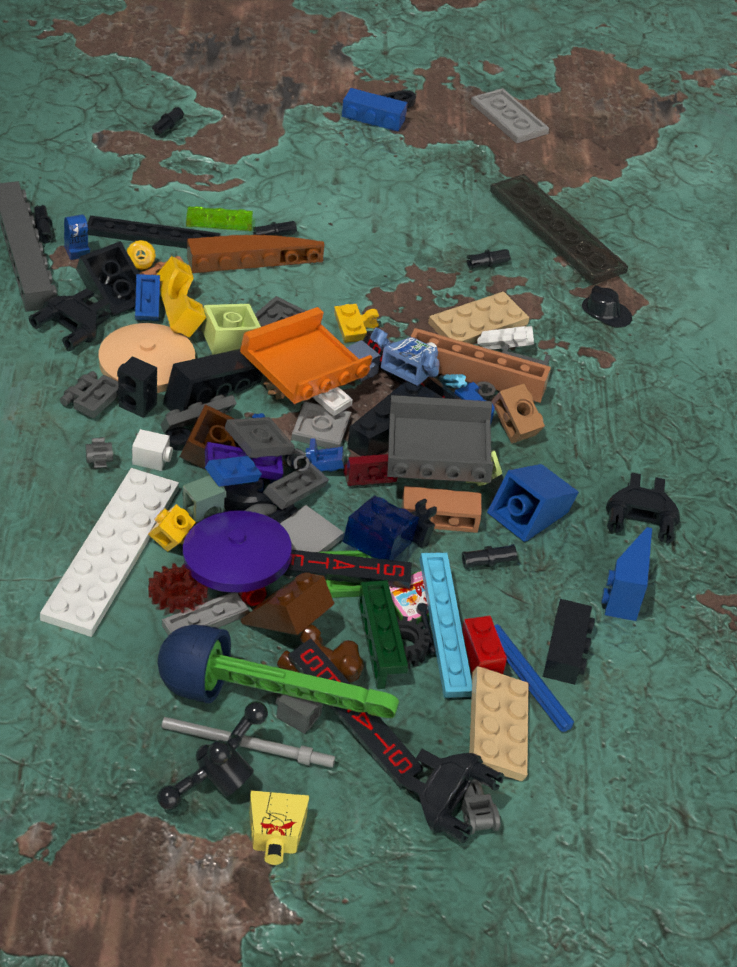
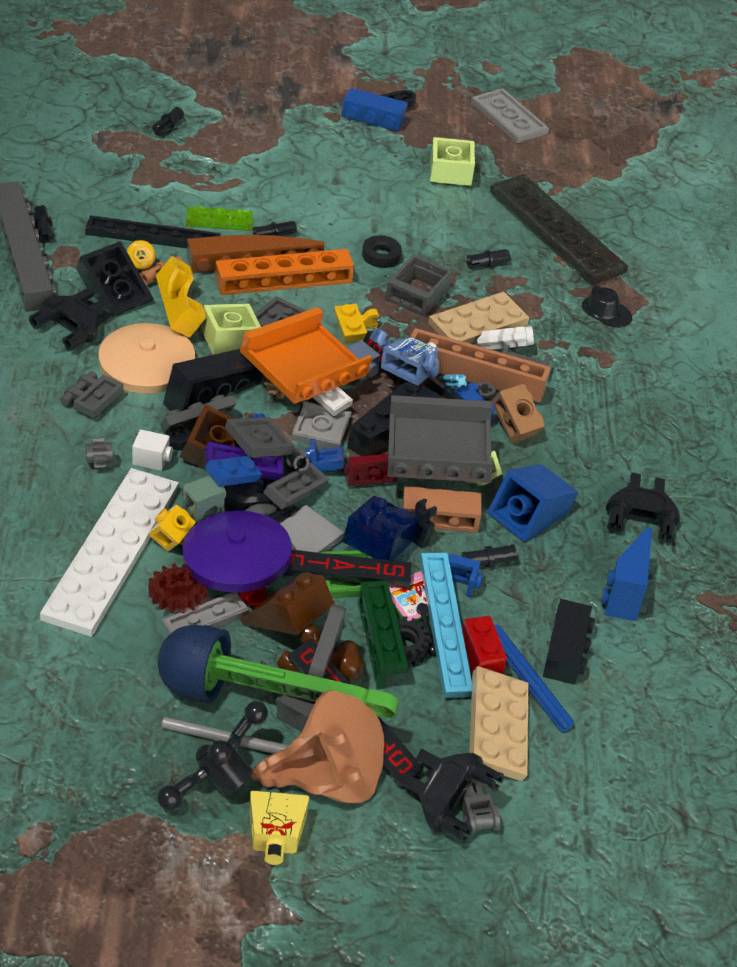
blue leg [64,214,90,260] -> none
black brick [117,356,157,418] -> none
blue plate [135,274,160,321] -> none
none -> orange brick [215,249,354,296]
none -> nougat animal [251,690,384,803]
none -> dark grey beam [308,604,346,678]
none -> black tyre [362,235,402,268]
none -> dark grey window [385,254,453,316]
none -> yellowish green brick [430,137,475,186]
none -> blue bracket [448,554,483,597]

